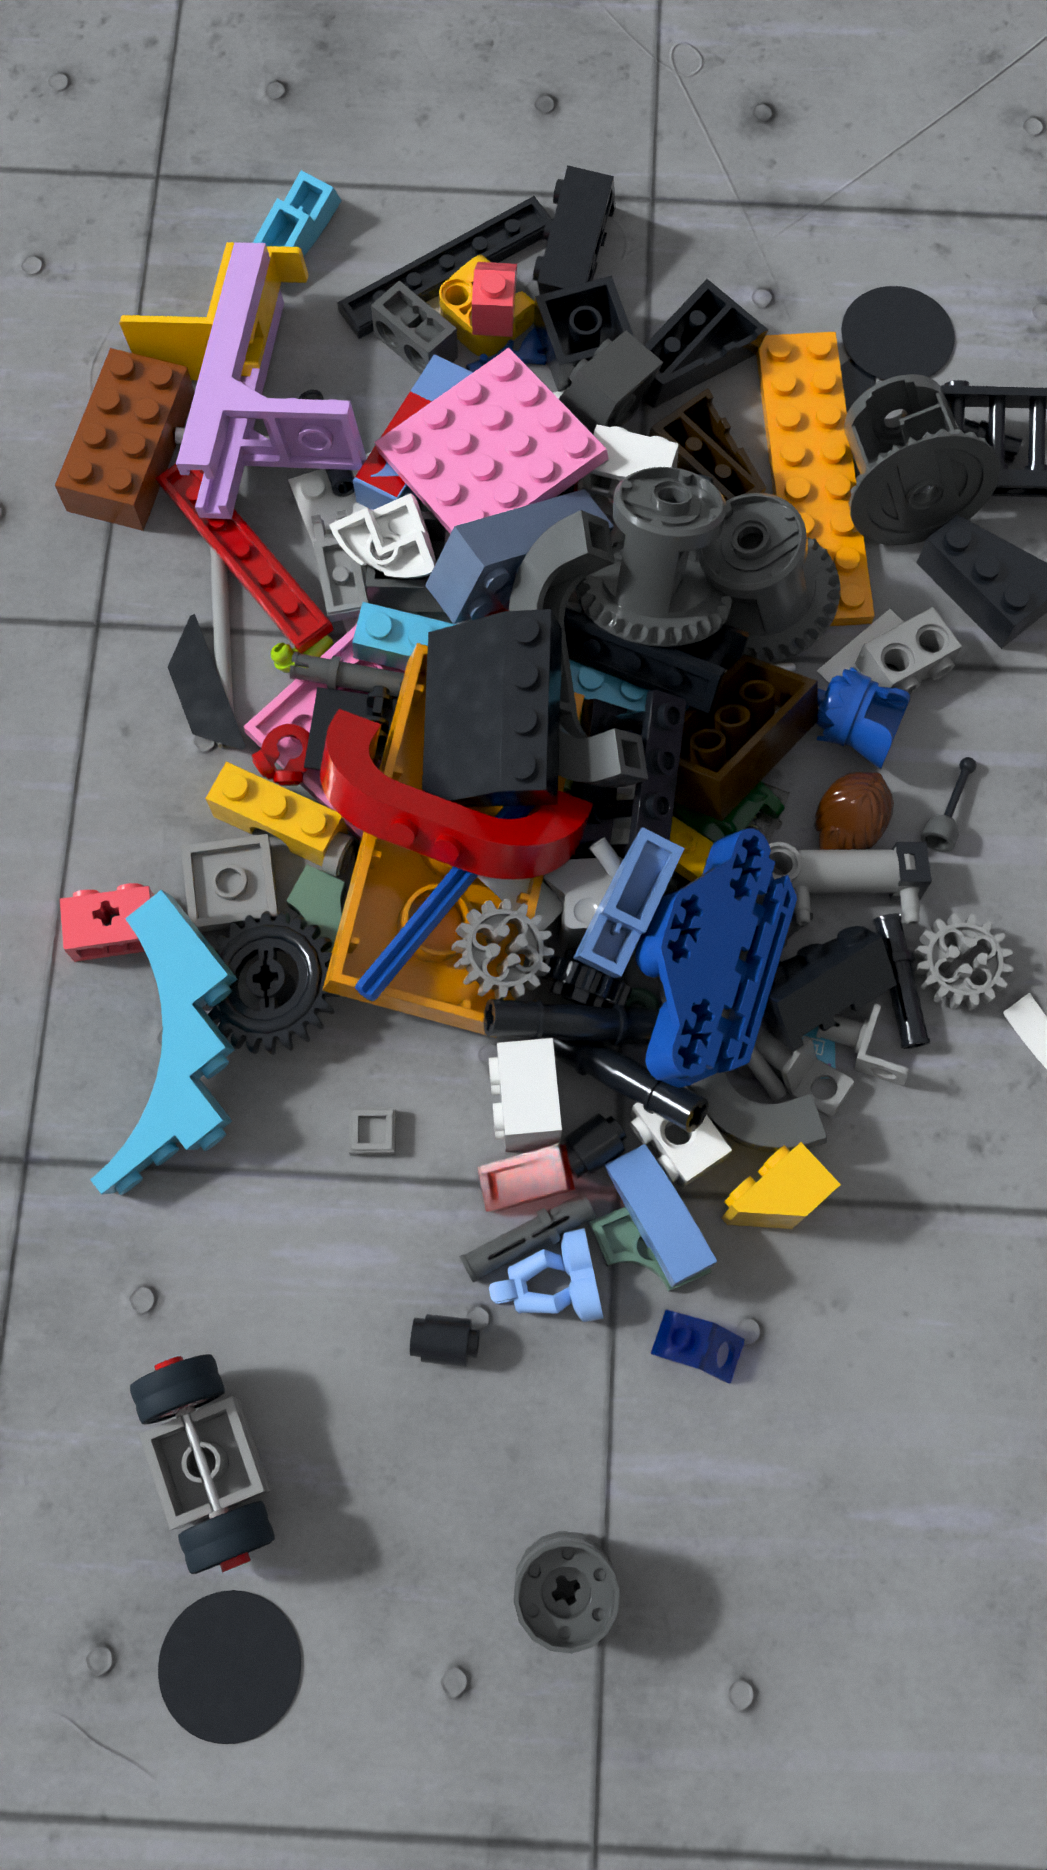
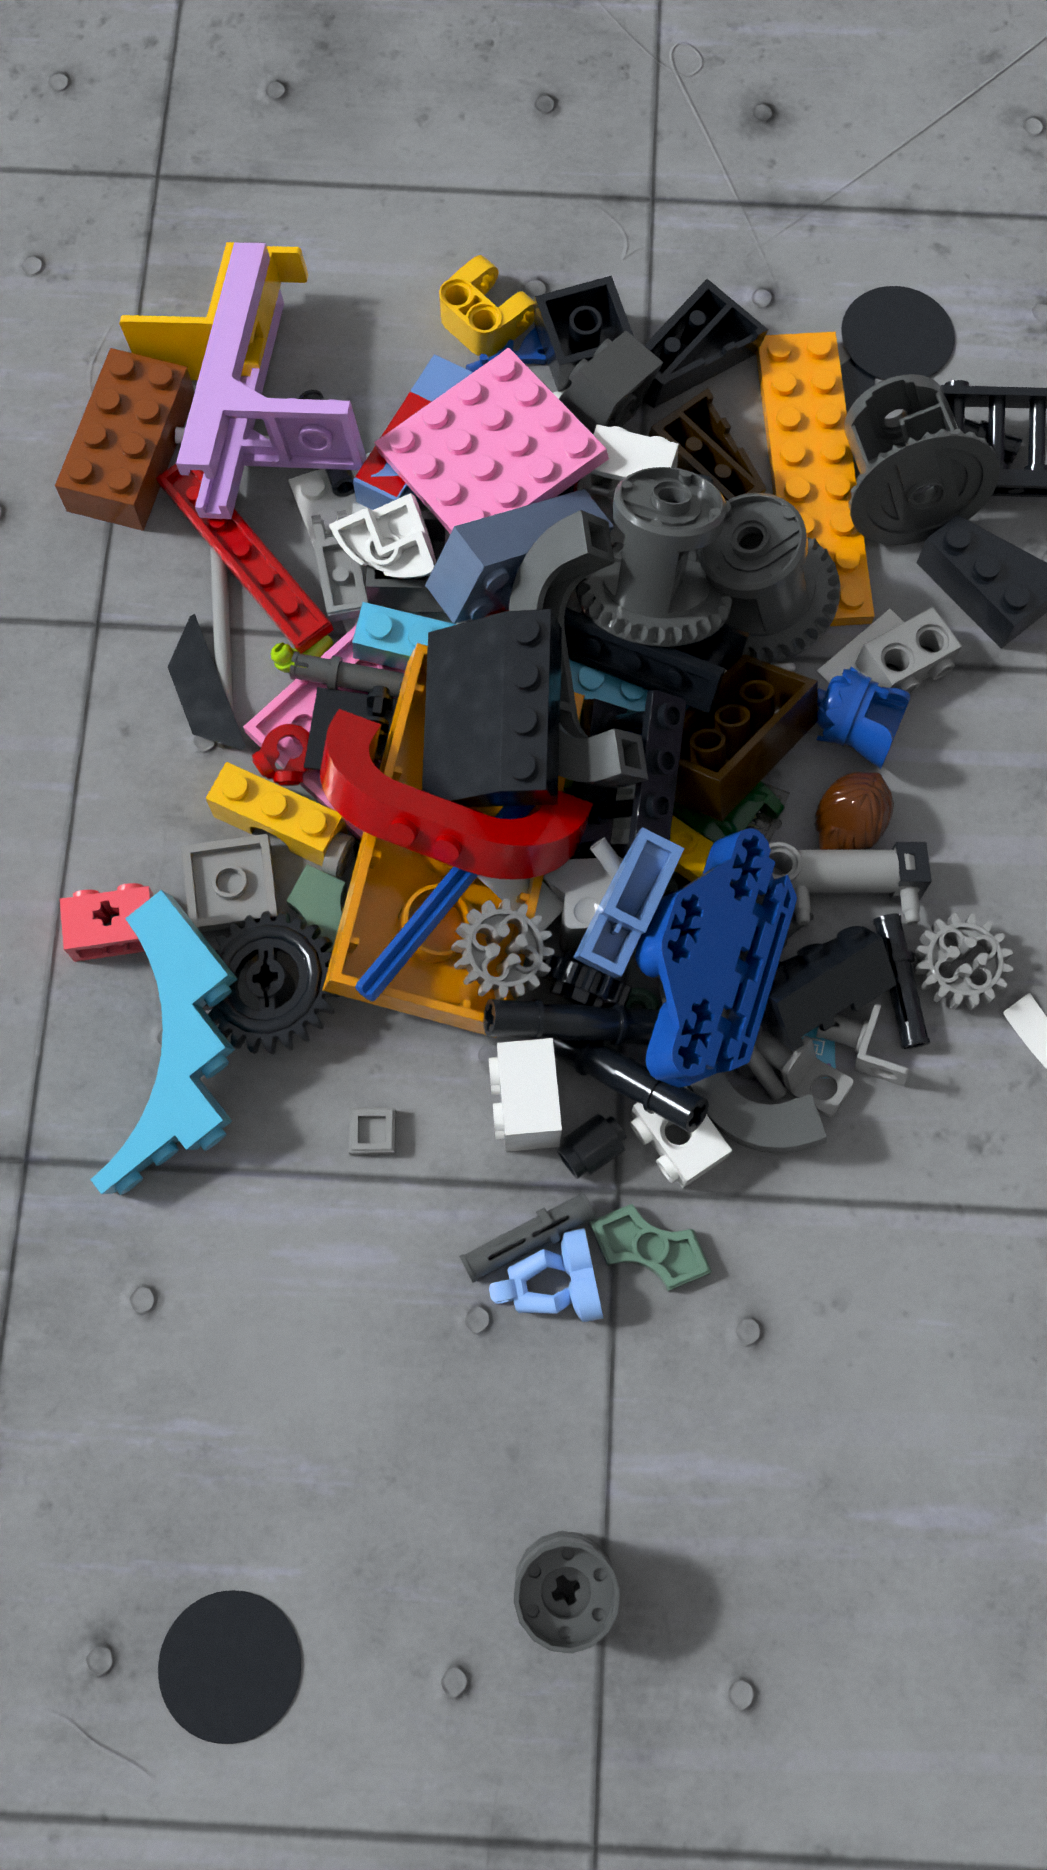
brick [130,1354,275,1574] -> none
medium azure slope [253,170,342,257] -> none
black tile [337,196,551,339] -> none
dark grey brick [371,281,458,374] -> none
black brick [410,1314,480,1367] -> none
coral slope [472,262,517,337] -> none
clear red tile [477,1143,575,1213] -> none
black wedge [533,165,616,295] -> none
medium blue slope [604,1144,717,1288] -> none
clear blue bracket [651,1310,745,1384] -> none
yellow slope [721,1142,841,1229] -> none
dark grey hinge [921,757,977,852] -> none

